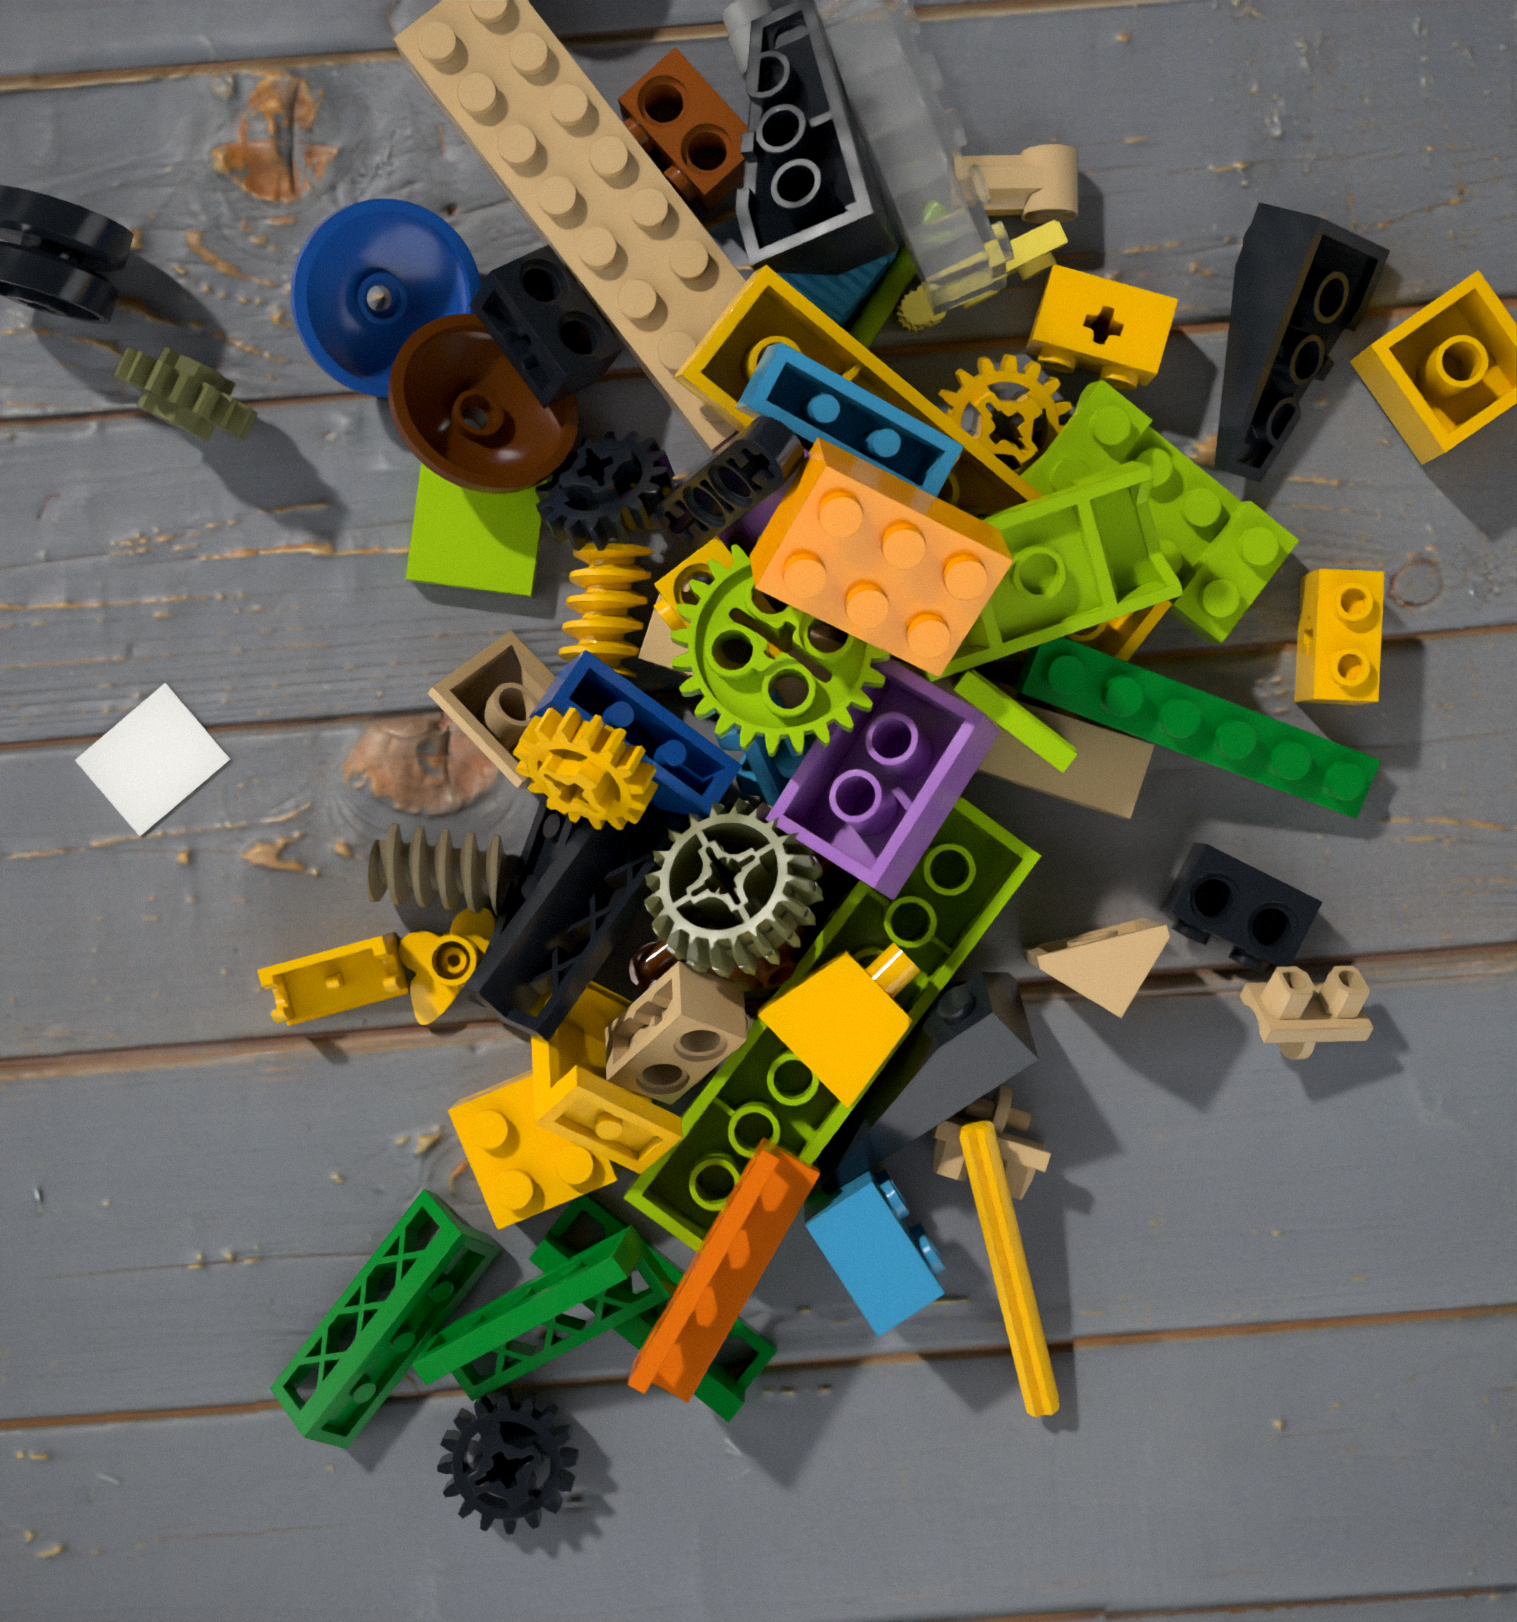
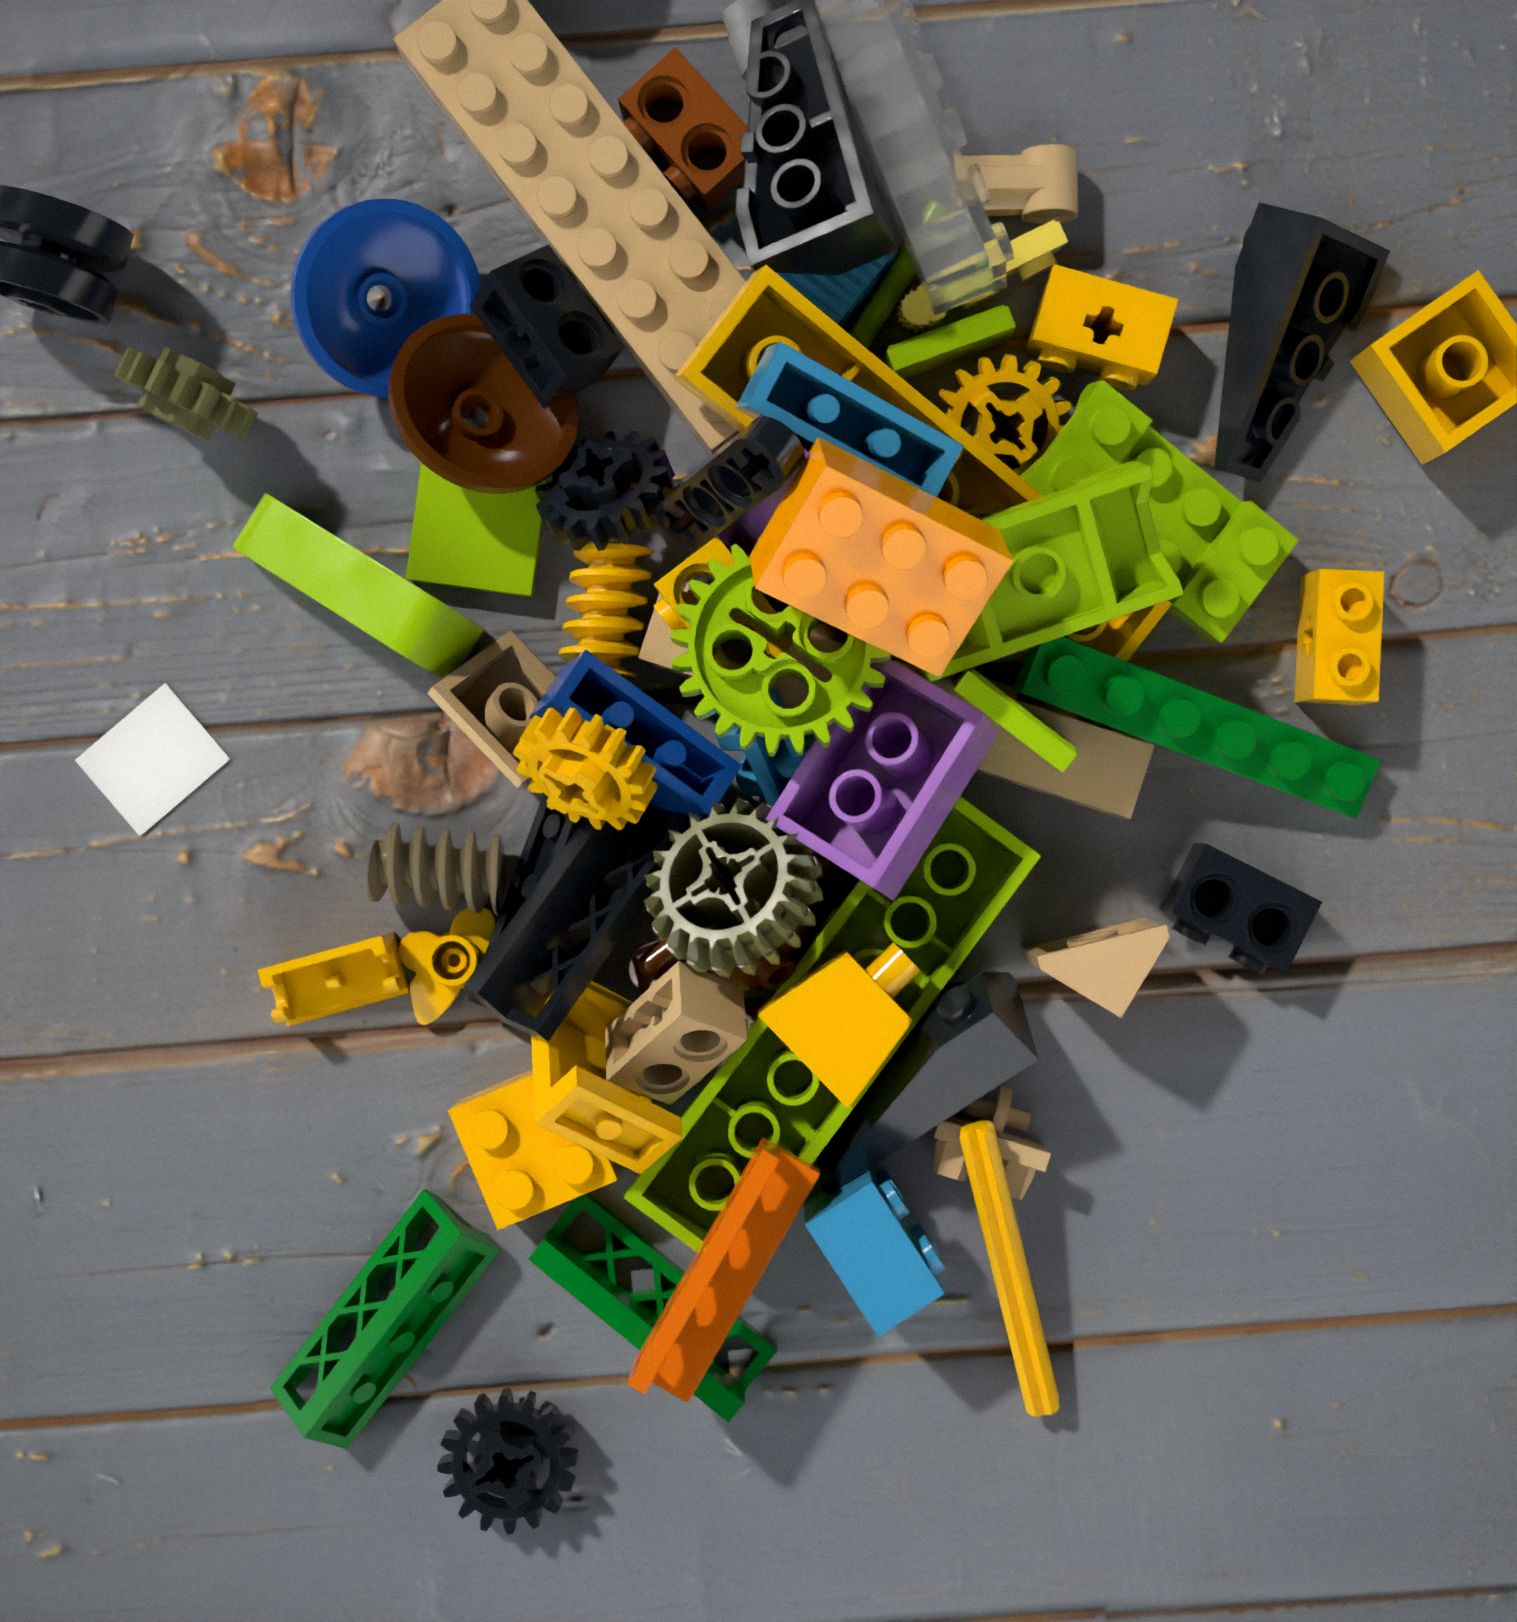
green fence [411,1225,676,1401] -> none
tan hips [1240,966,1374,1060] -> none
none -> lime beam [232,493,485,679]
none -> lime tile [883,304,1016,379]

